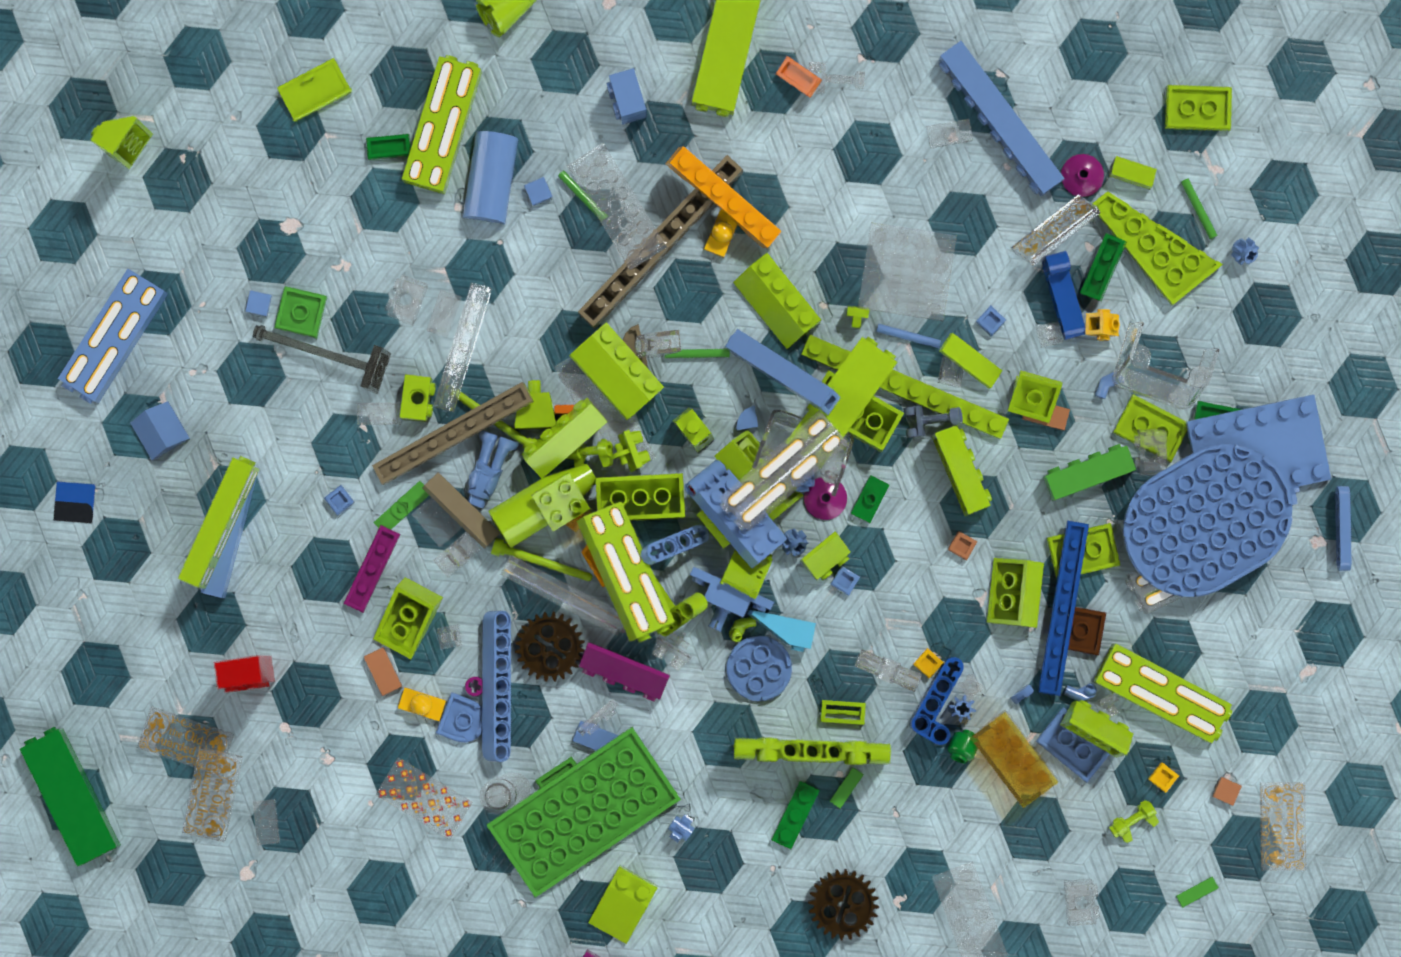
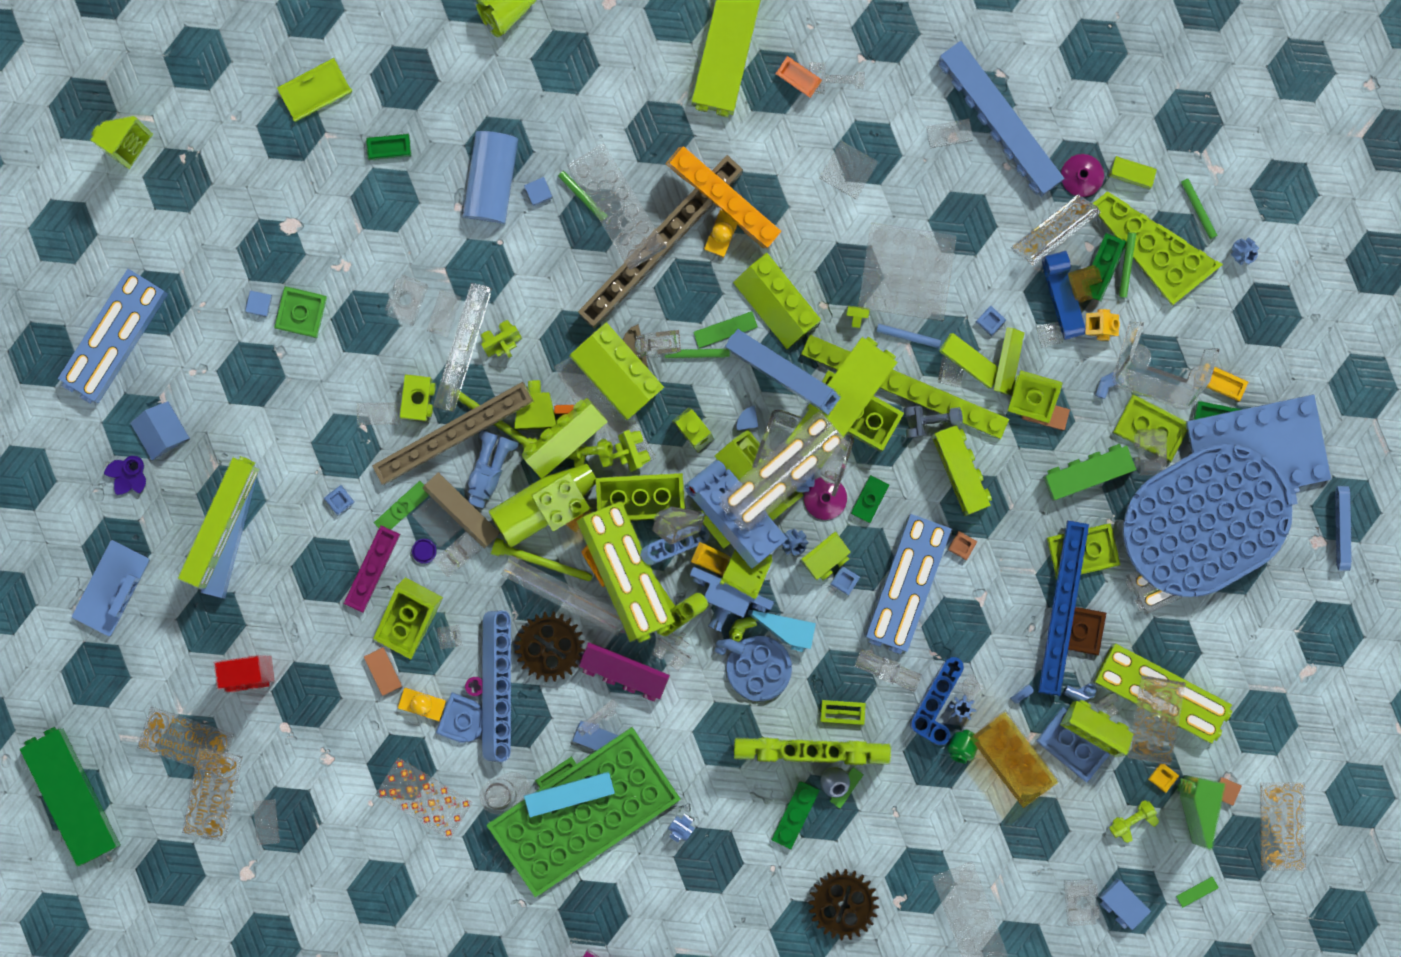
sticker [53,482,96,523] -> none
clear smoke tile [253,325,391,394] -> none
lime brick [402,55,482,195] -> none
lime slope [588,865,658,944] -> none
medium blue brick [606,68,647,125] -> none
yellow tile [913,648,944,679] -> none
lime slope [987,558,1044,628] -> none
lime tile [1165,85,1232,131] -> none
none -> medium blue bracket [72,540,150,636]
none -> dark purple plate [104,456,146,495]
none -> dark purple piece [412,539,437,564]
none -> lime hips [480,320,523,358]
none -> medium azure tile [524,772,615,817]
none -> clear slope [652,507,705,545]
none -> yellow tile [691,542,731,576]
none -> bright green piece [694,311,758,348]
none -> medium blue arm [714,639,746,655]
none -> clear tile [819,141,878,200]
none -> sand blue piece [820,767,850,797]
none -> medium blue brick [865,514,952,654]
none -> lime tile [993,327,1025,396]
none -> clear yellow piece [1068,265,1102,302]
none -> medium blue brick [1099,879,1151,930]
none -> bright green bar [1119,232,1136,297]
none -> clear tile [1128,675,1186,765]
none -> bright green slope [1178,775,1225,850]
none -> yellow tile [1199,364,1249,402]

